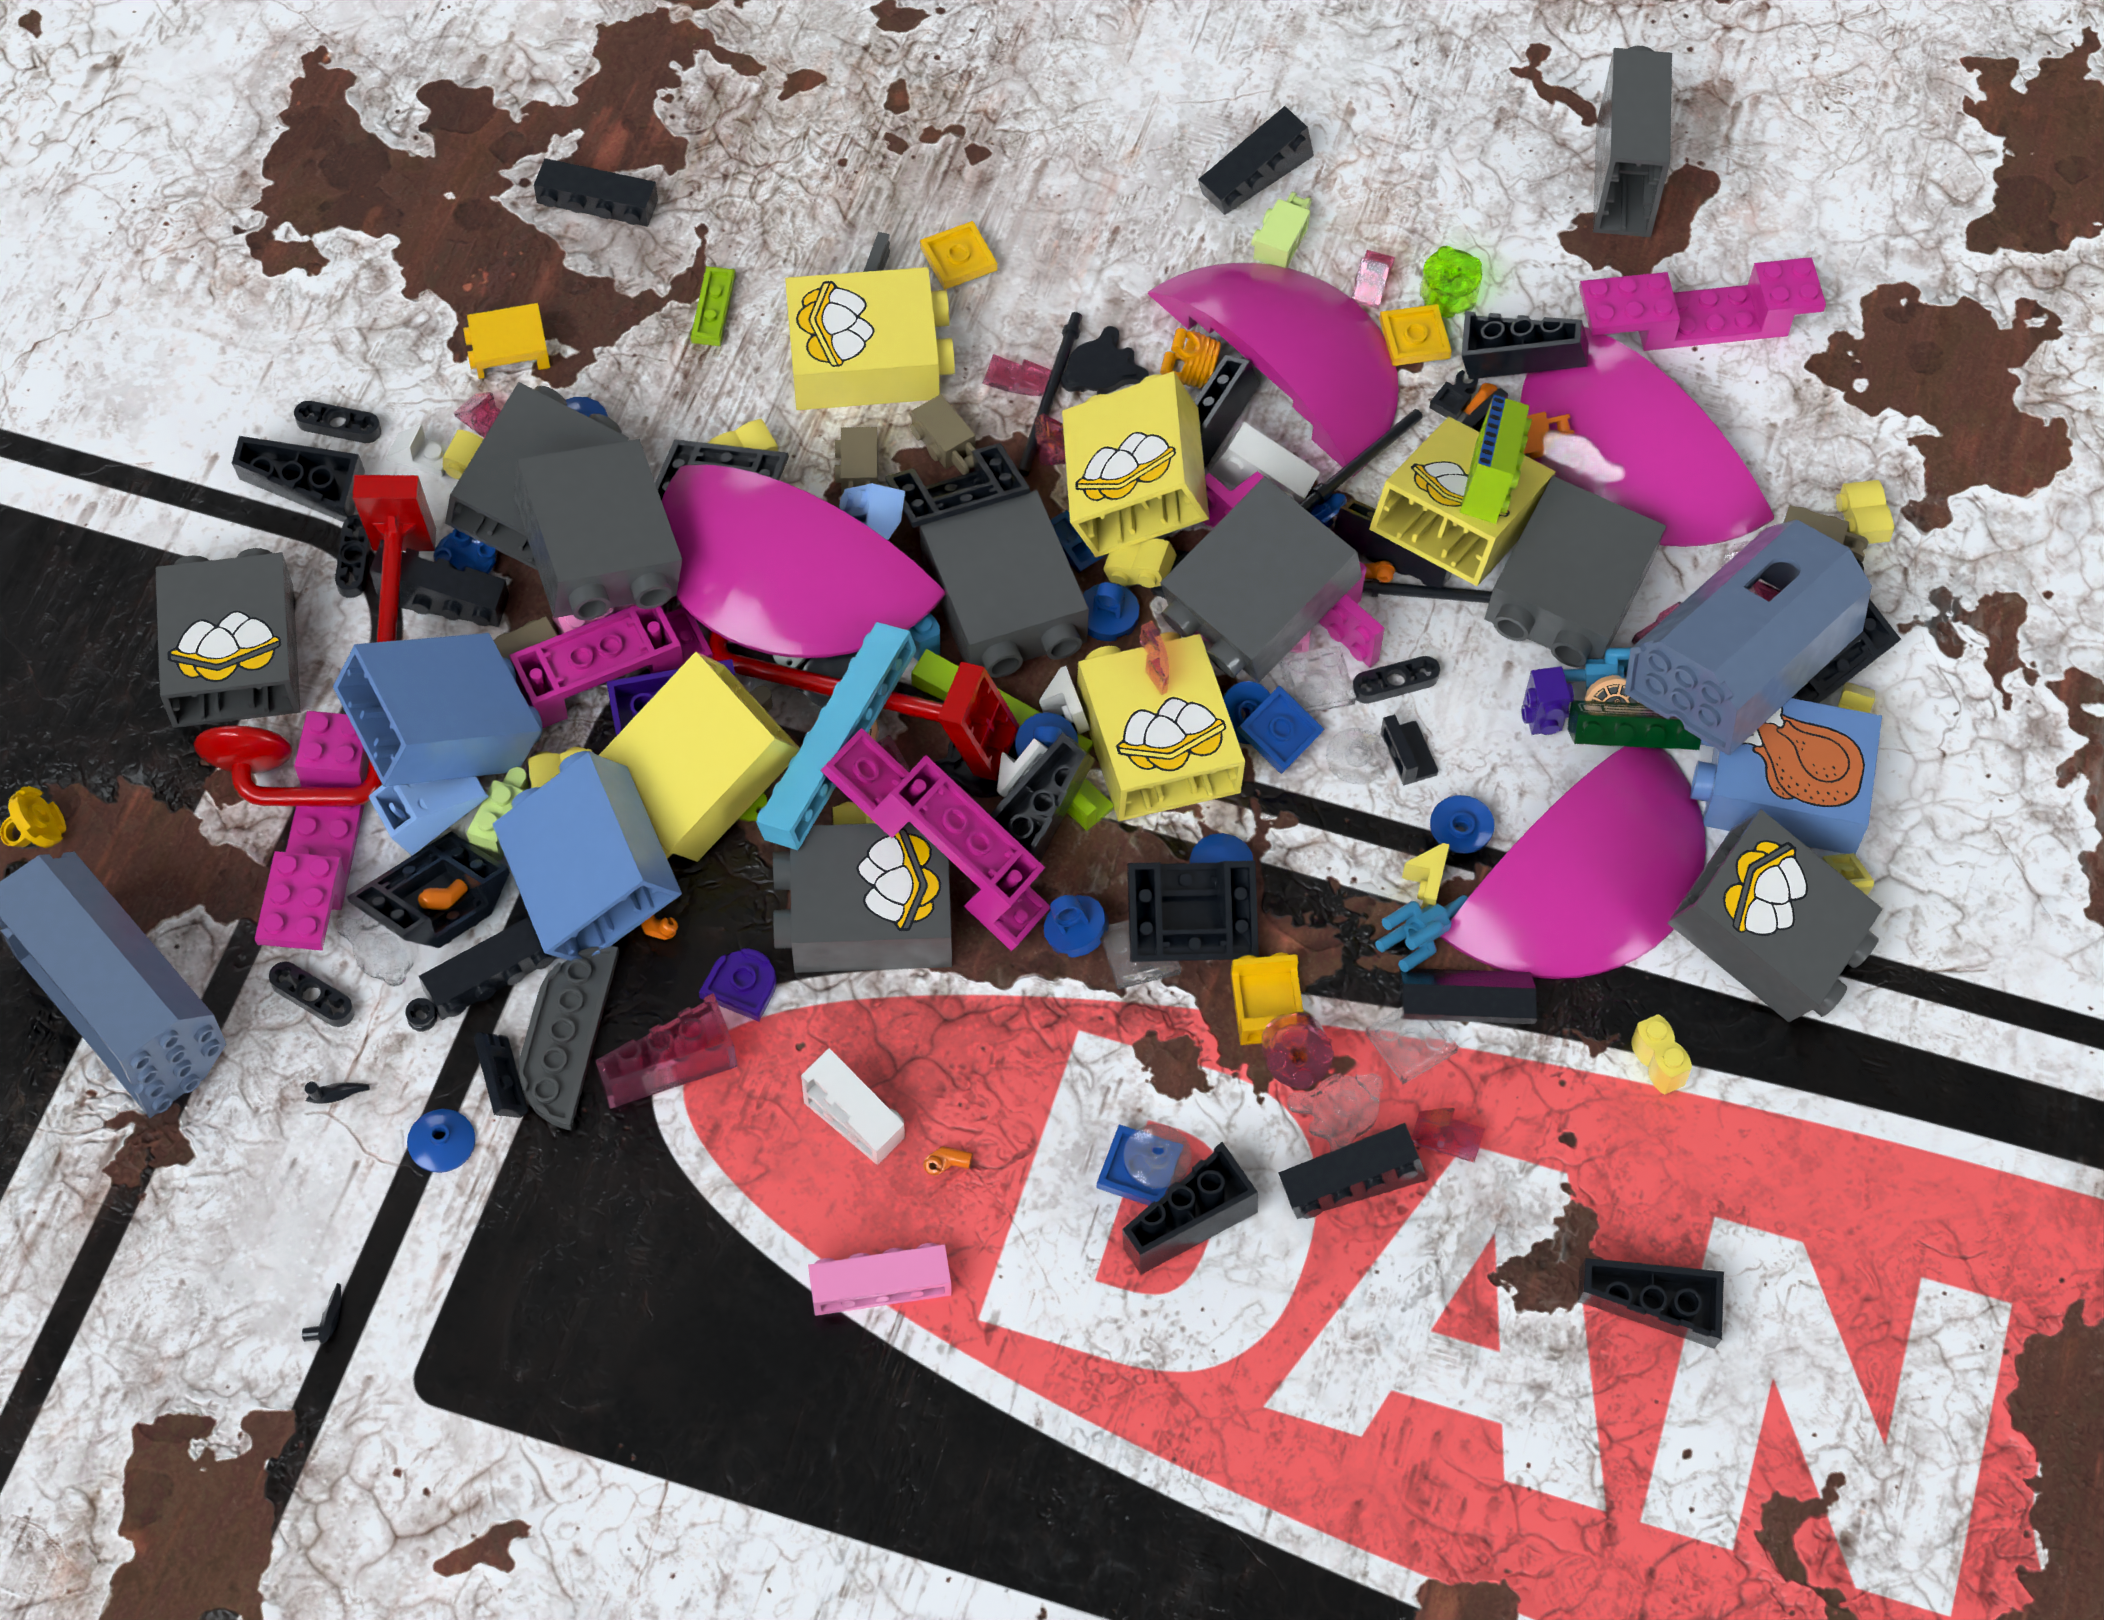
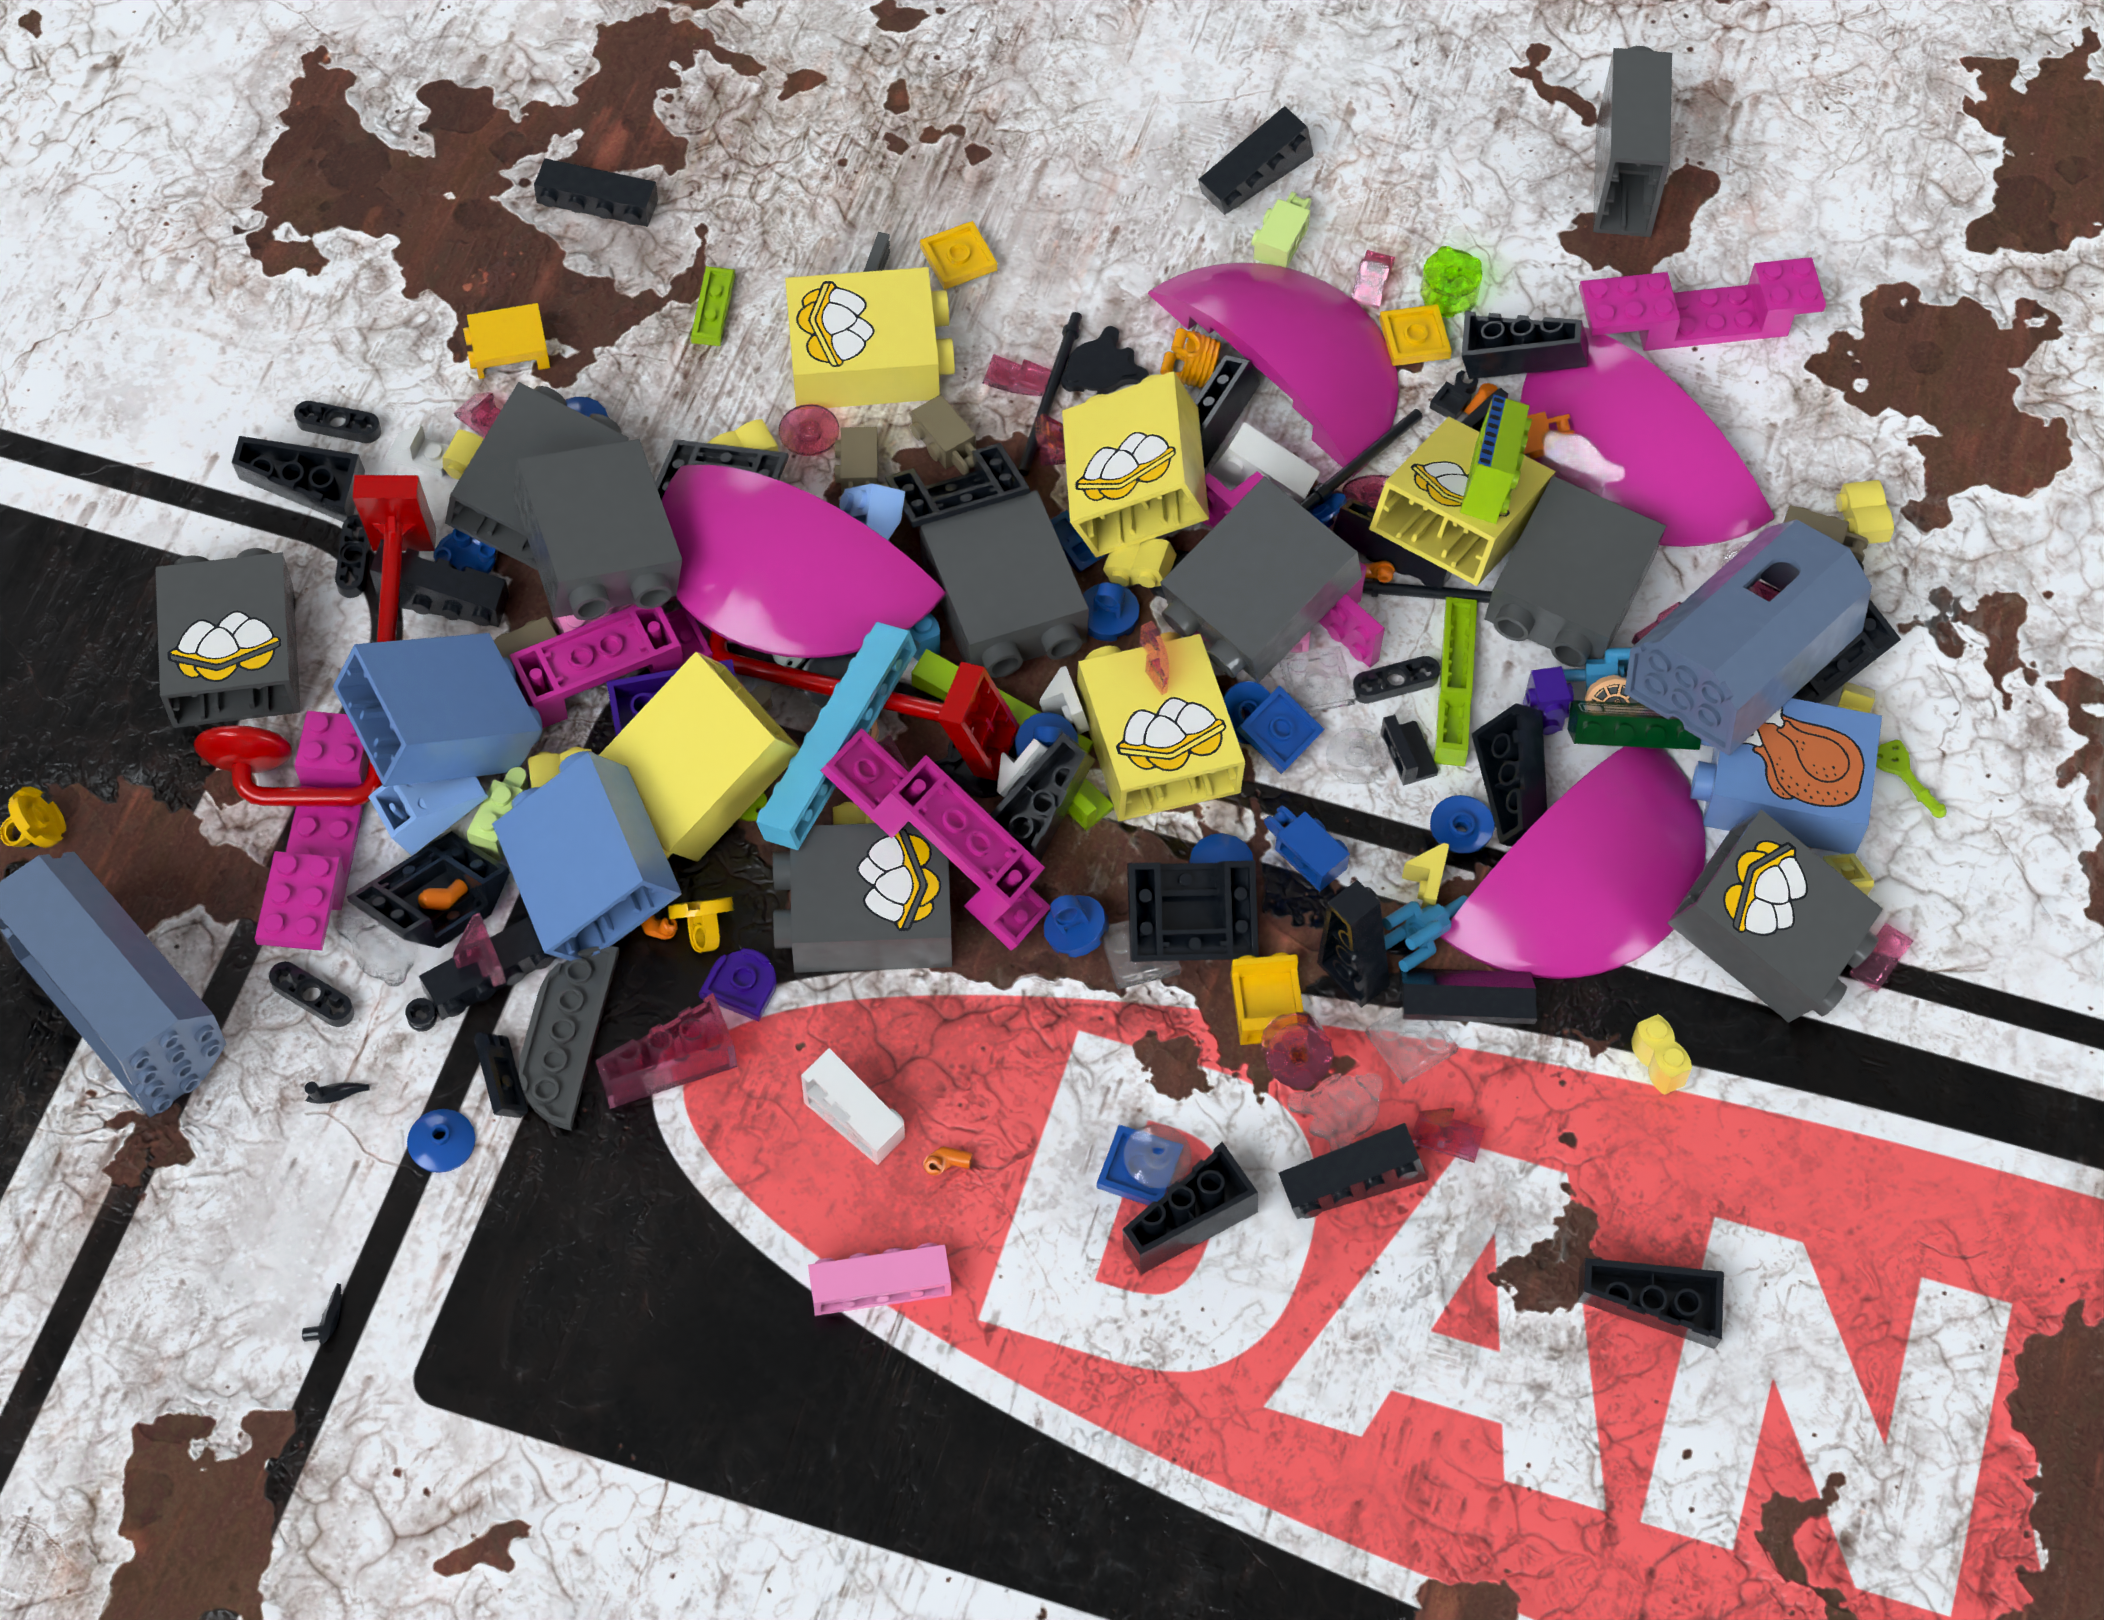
none -> clear pink slope [453,913,506,987]
none -> yellow tile [668,897,734,953]
none -> clear pink dish [779,404,839,456]
none -> blue brick [1264,805,1350,892]
none -> black wedge [1317,880,1390,1008]
none -> clear pink dish [1342,475,1390,509]
none -> lime slope [1434,597,1477,767]
none -> black wedge [1471,703,1548,847]
none -> clear pink slope [1849,923,1914,993]
none -> lime piece [1876,740,1947,818]

